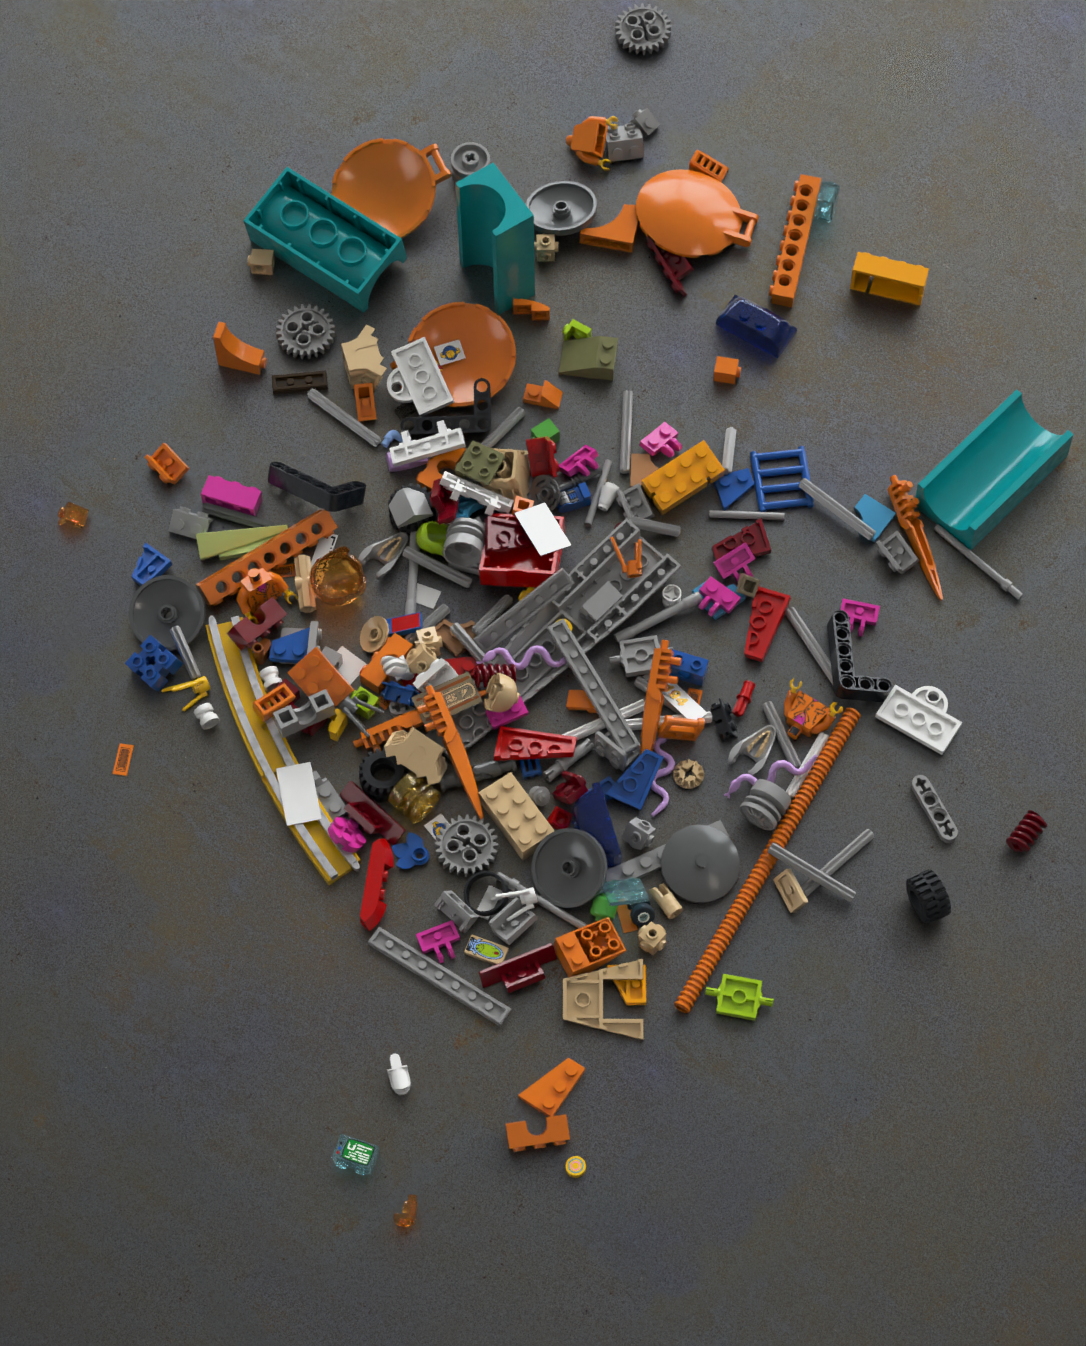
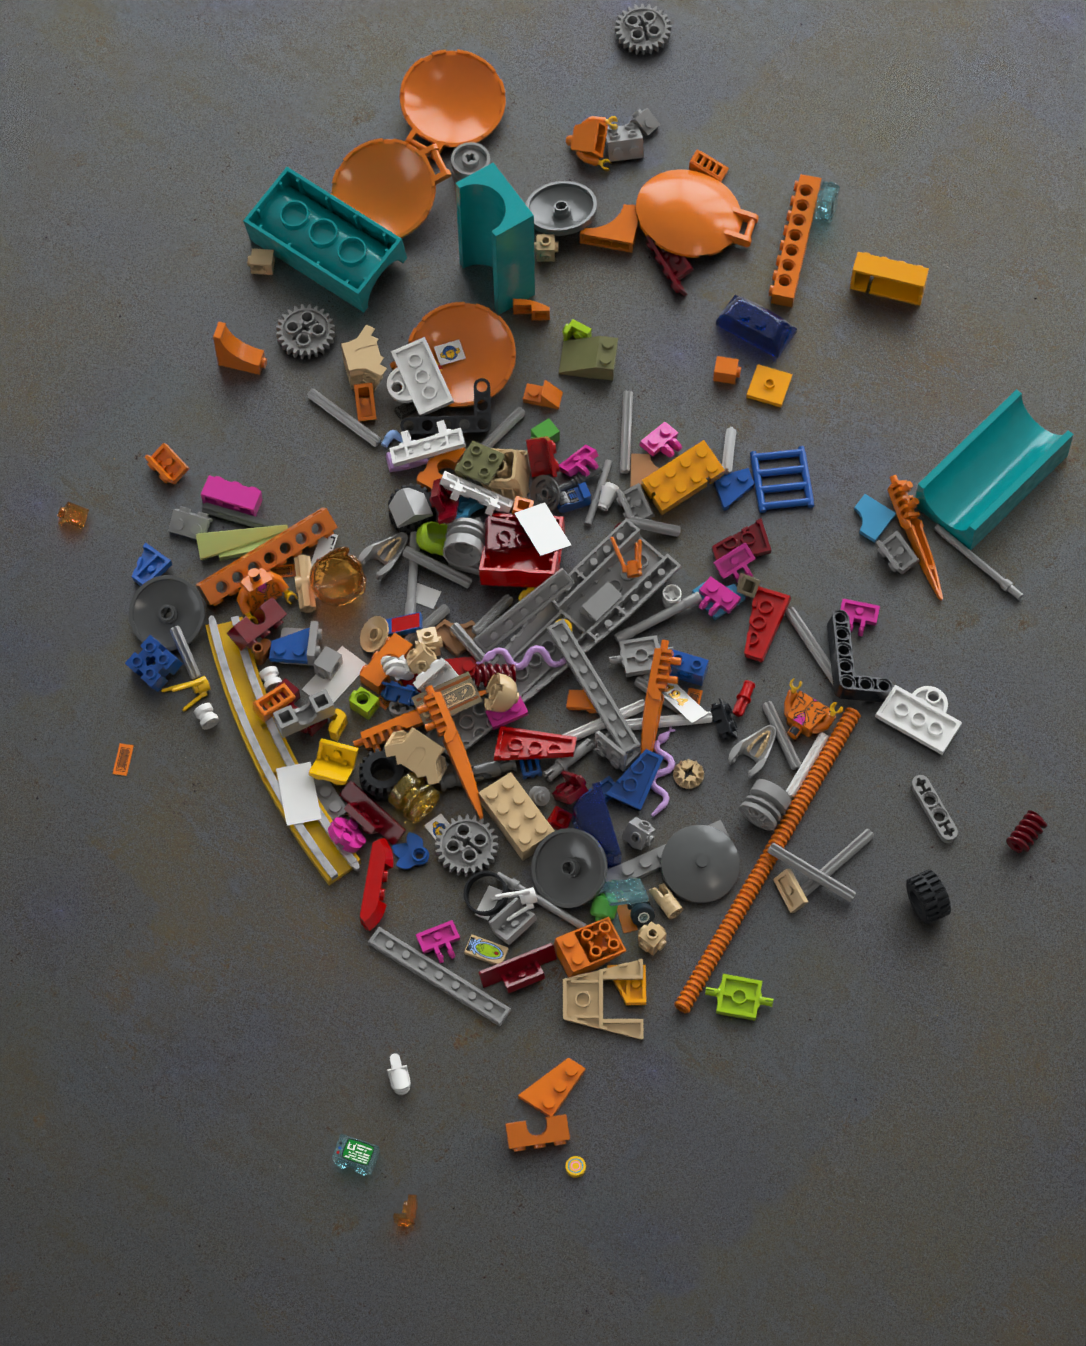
black beam [267,462,366,512] -> none
dark brown tile [271,370,328,394] -> none
orange plate [287,647,354,707] -> none
dark grey plant [339,696,384,738] -> none
light grey hinge [434,890,479,933] -> none
orange plate [658,715,705,741] -> none
light grey bar [709,510,785,520] -> none
lavender animal [724,755,817,798] -> none
light grey axle [799,478,876,540] -> none
none -> yellow bracket [309,738,359,785]
none -> orange dish [400,49,506,161]
none -> light orange plate [746,364,793,408]

